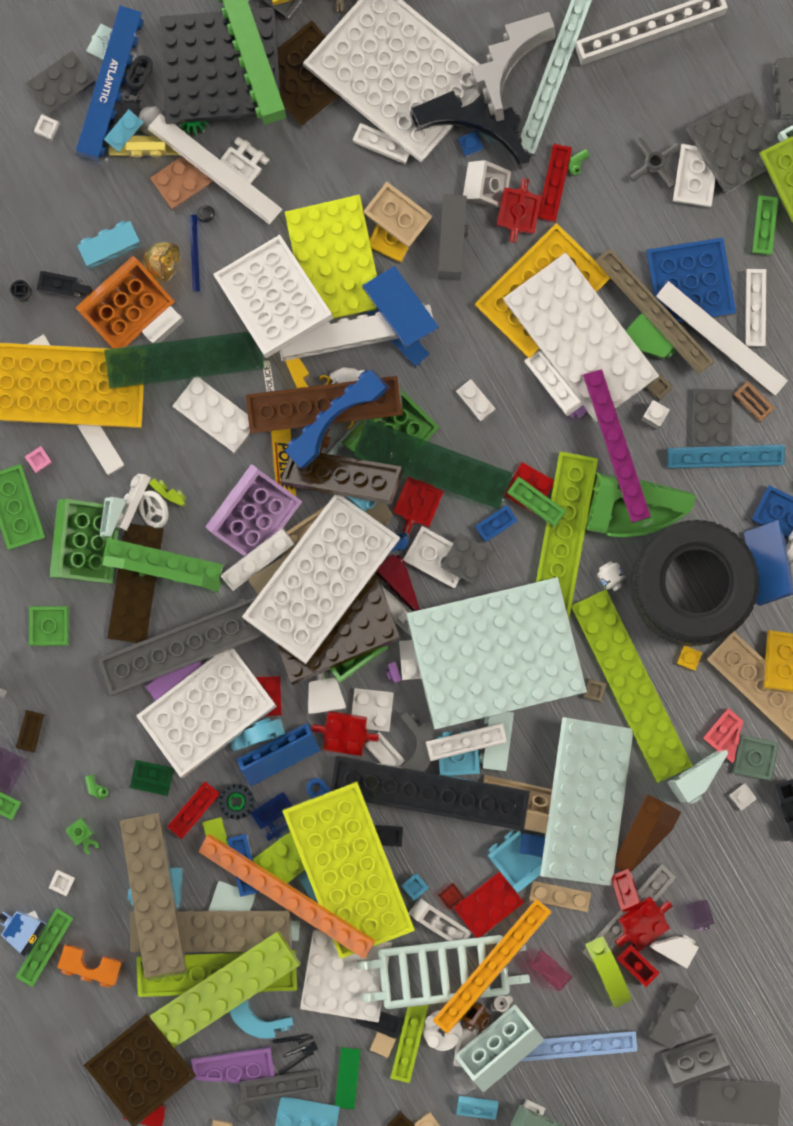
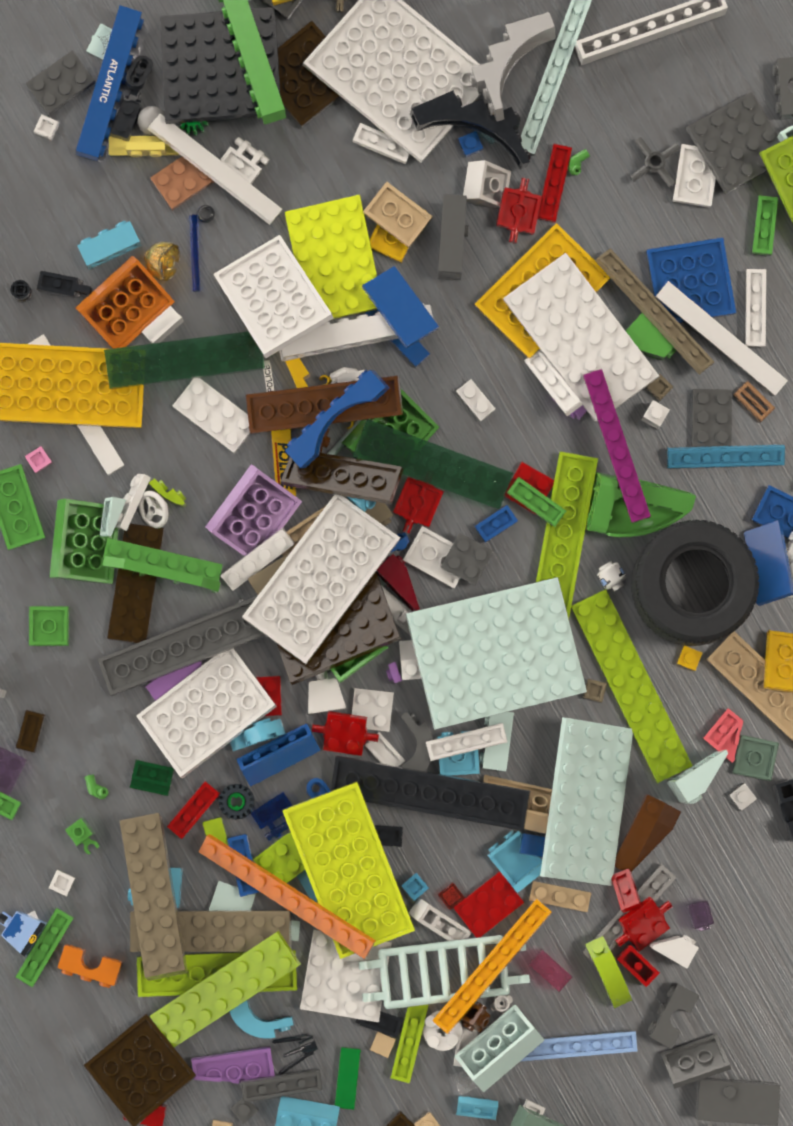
medium azure plate [104,109,144,152] -> none

